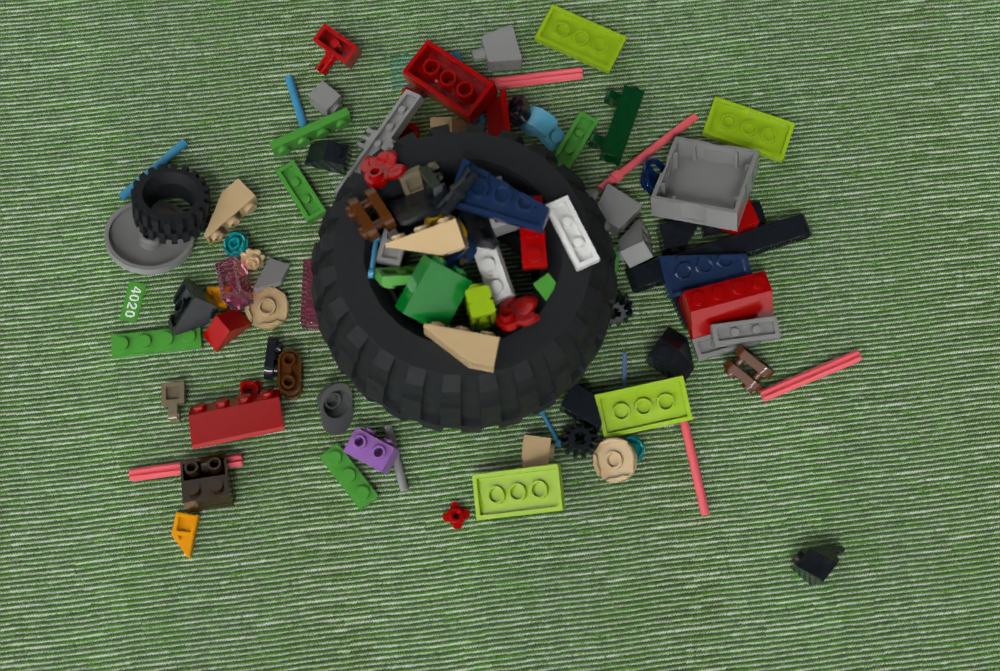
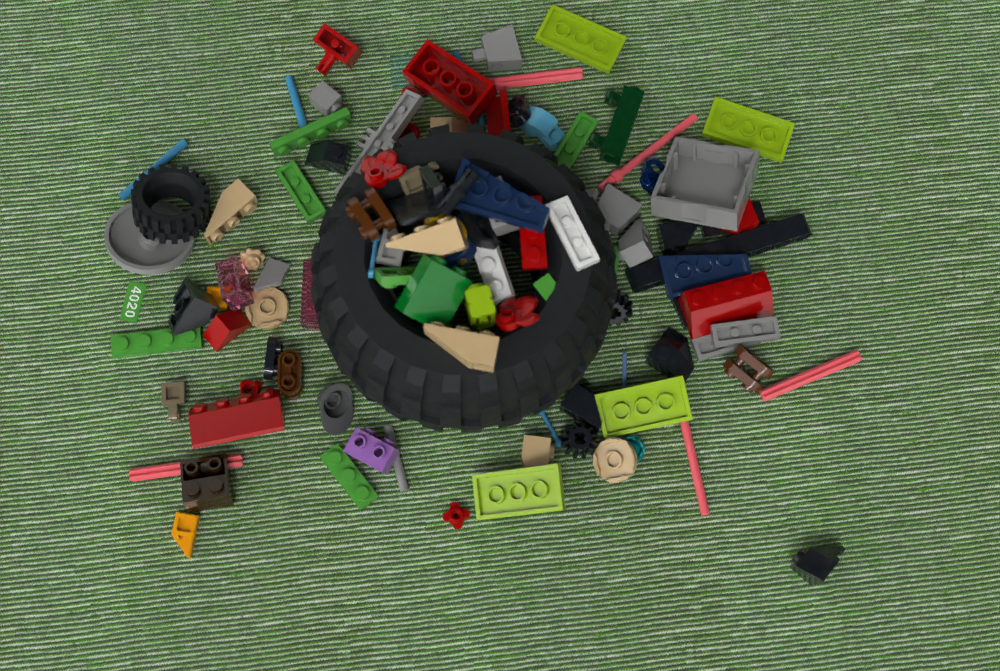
teal plate [223,231,249,258] -> none

